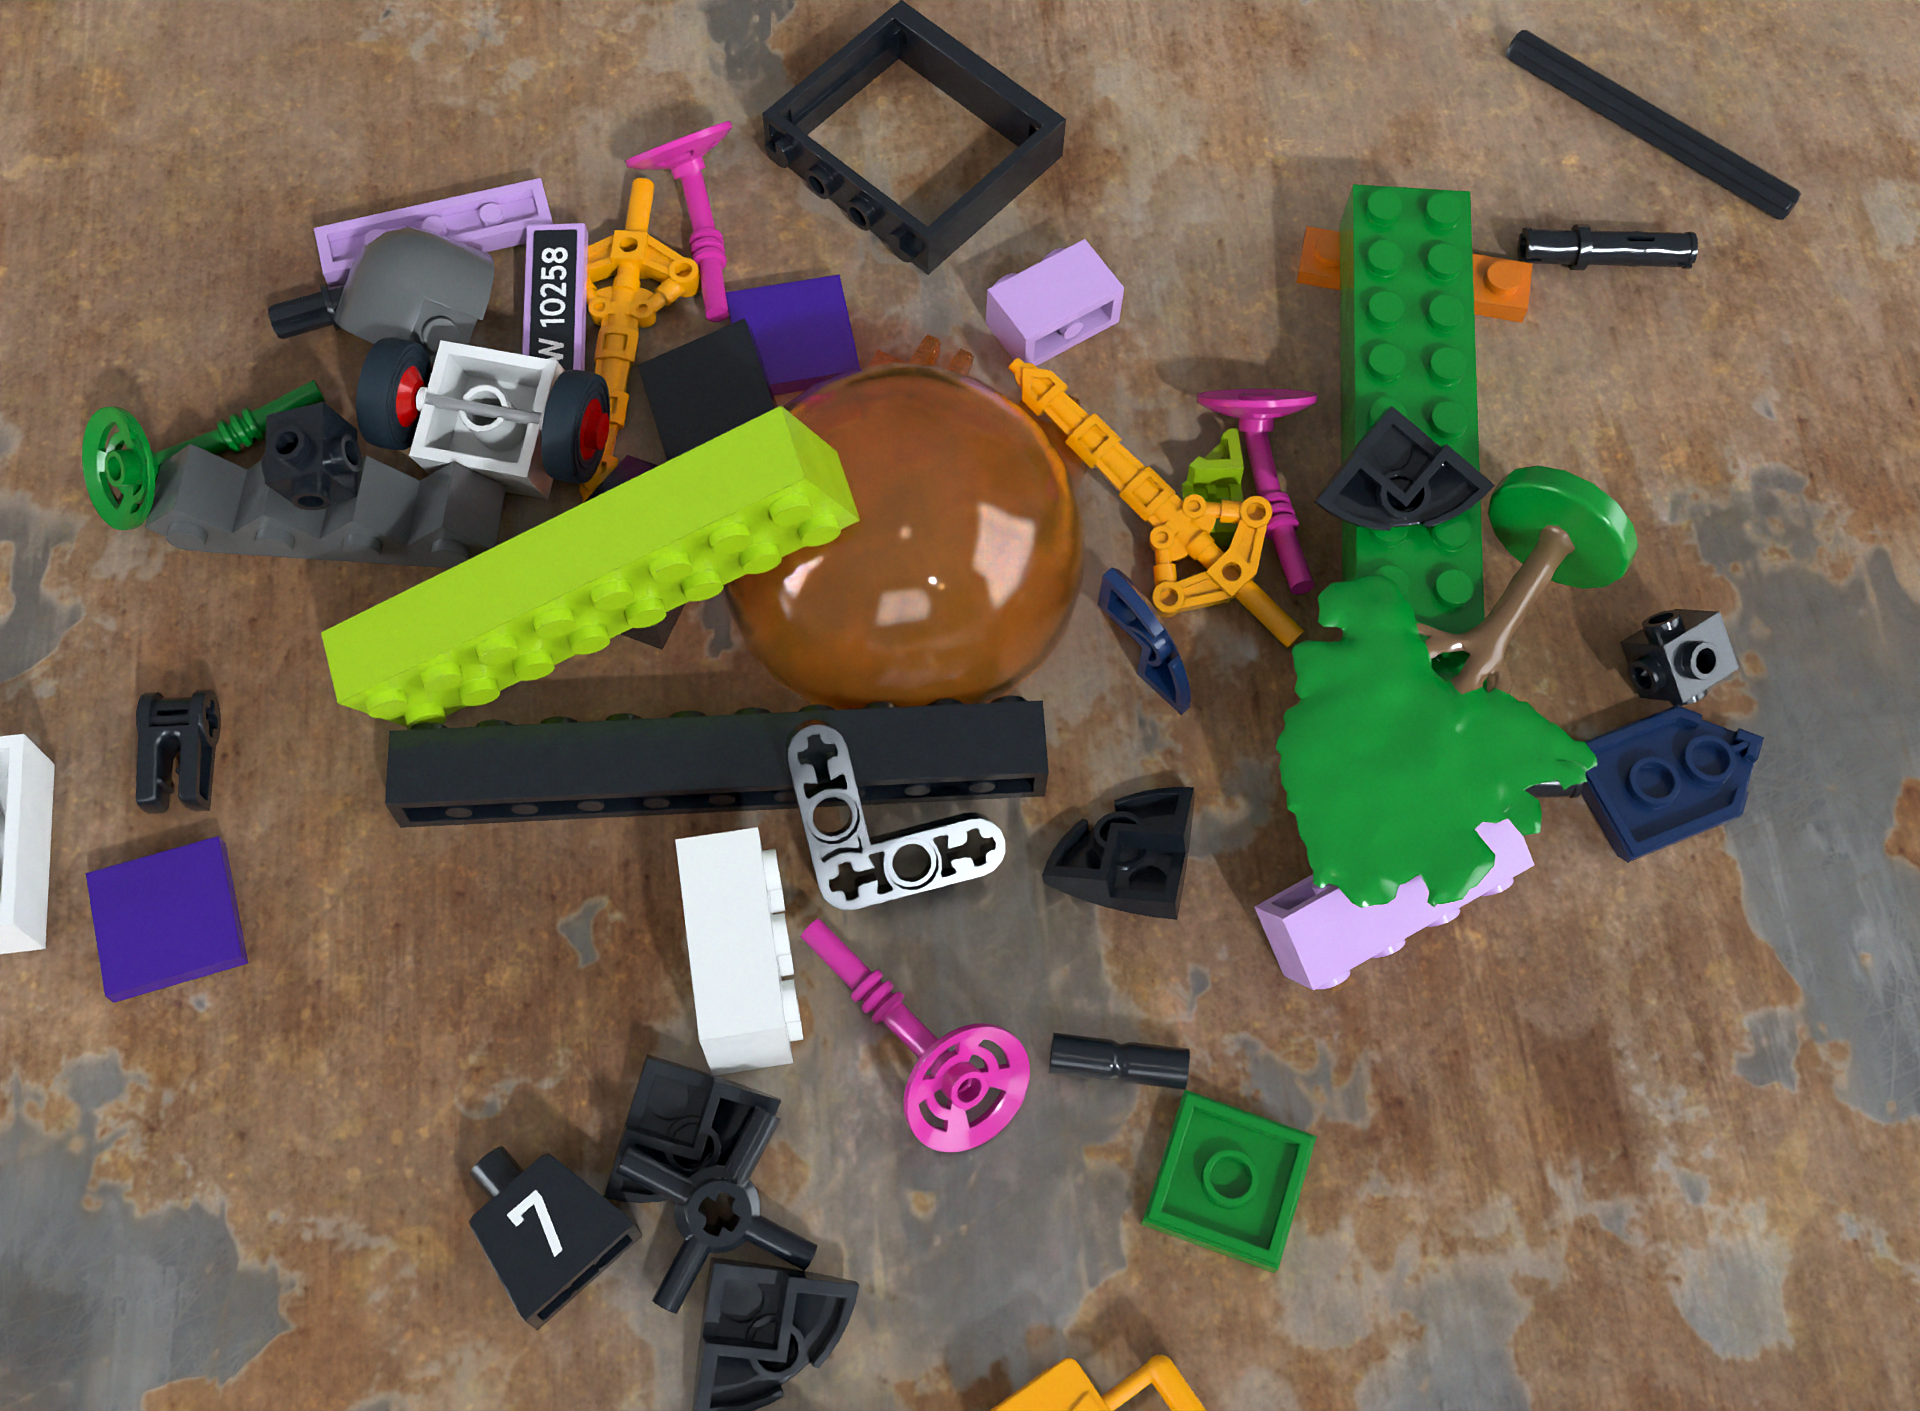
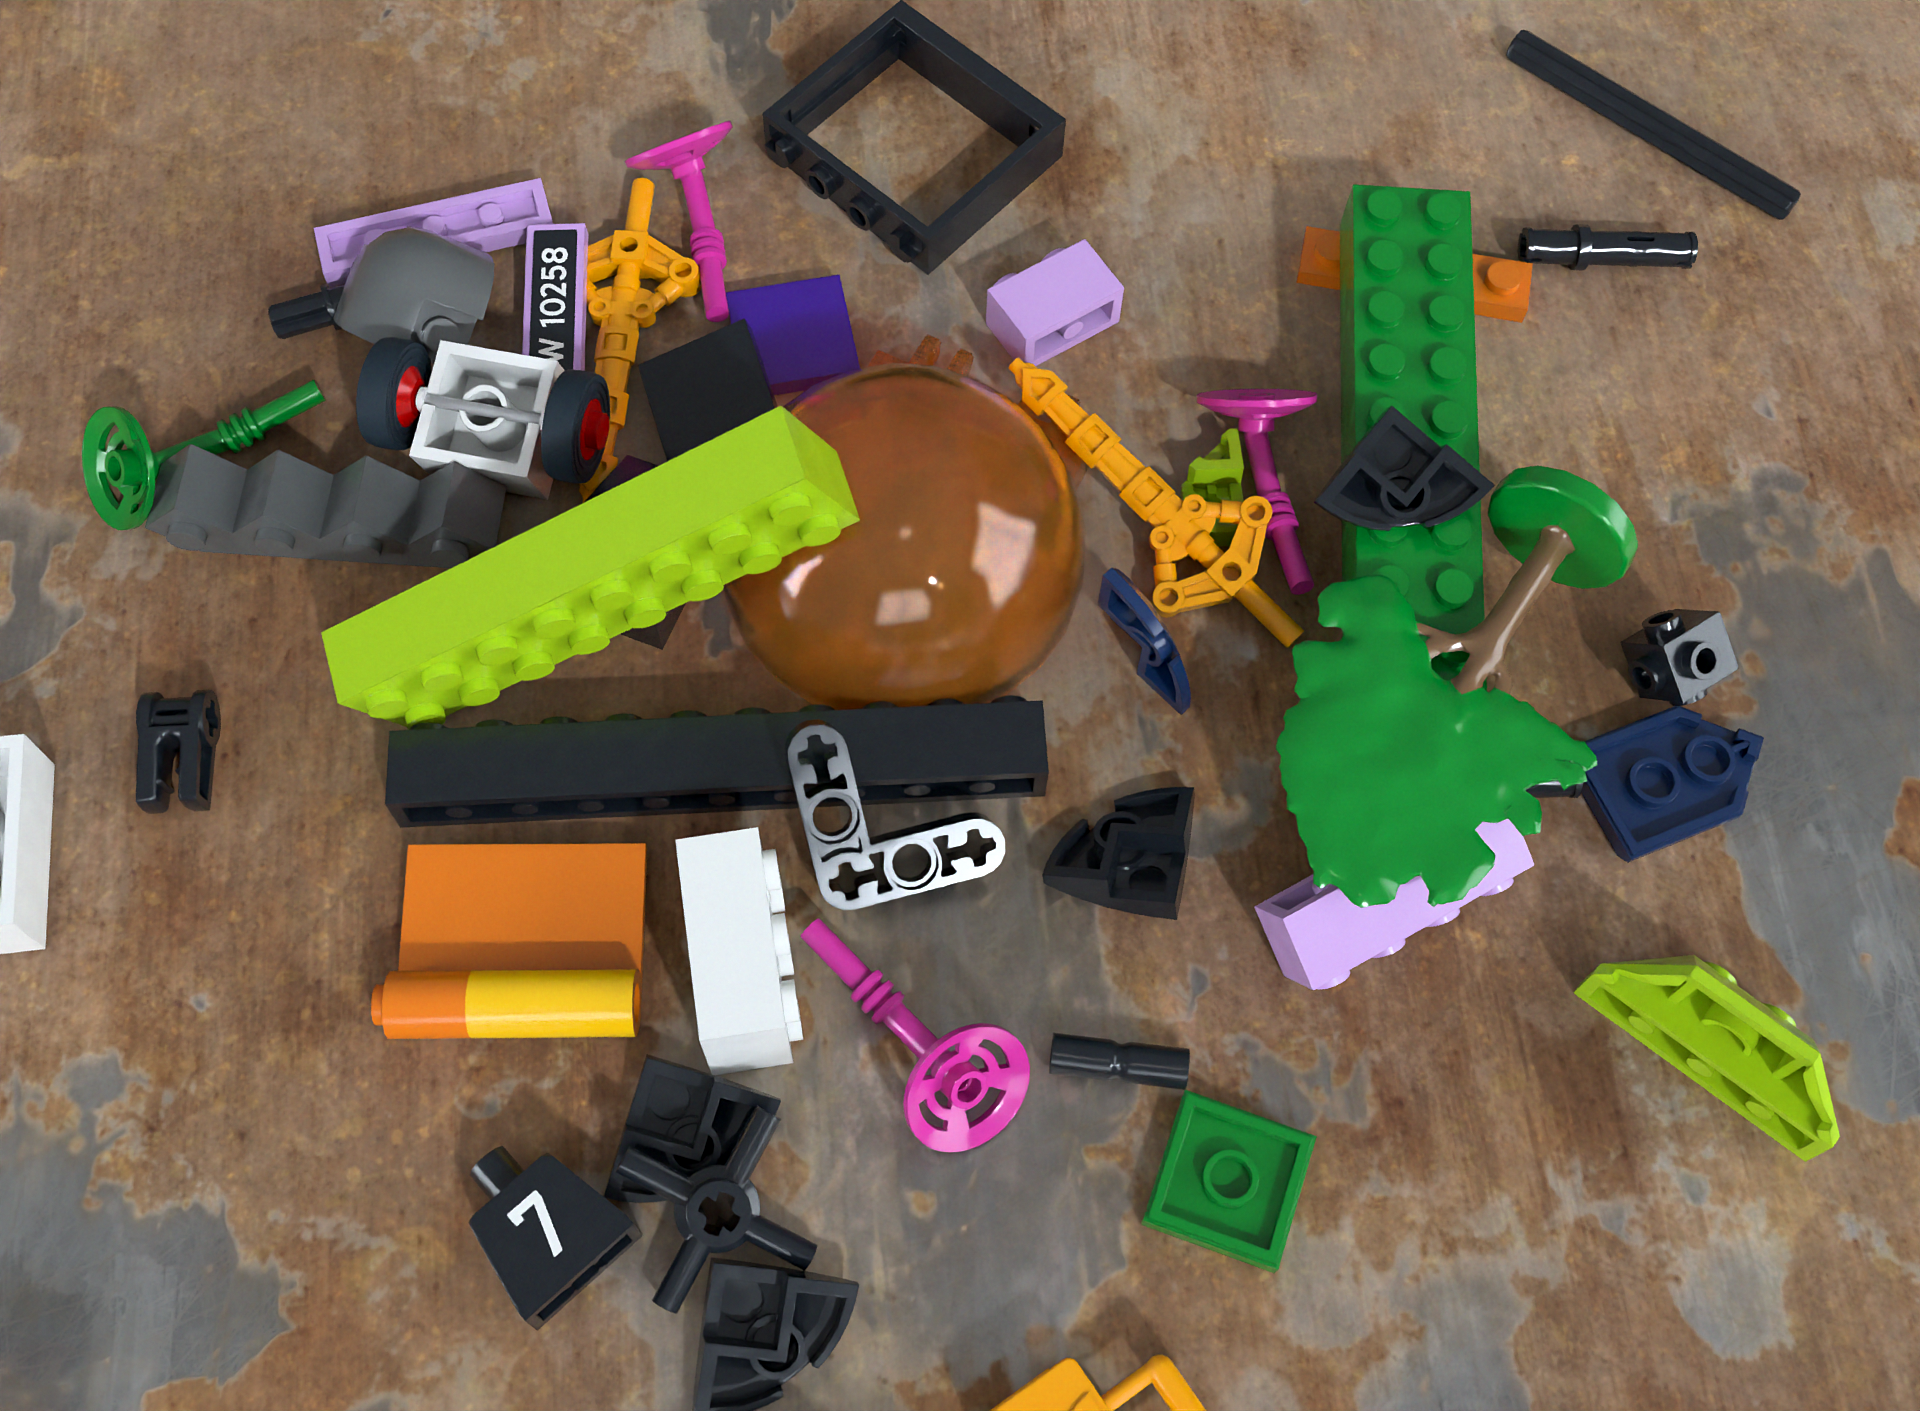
dark purple tile [86,836,248,1003] -> none
black brick [261,402,362,510] -> none
none -> orange door [371,843,648,1039]
none -> lime wedge [1573,955,1840,1162]

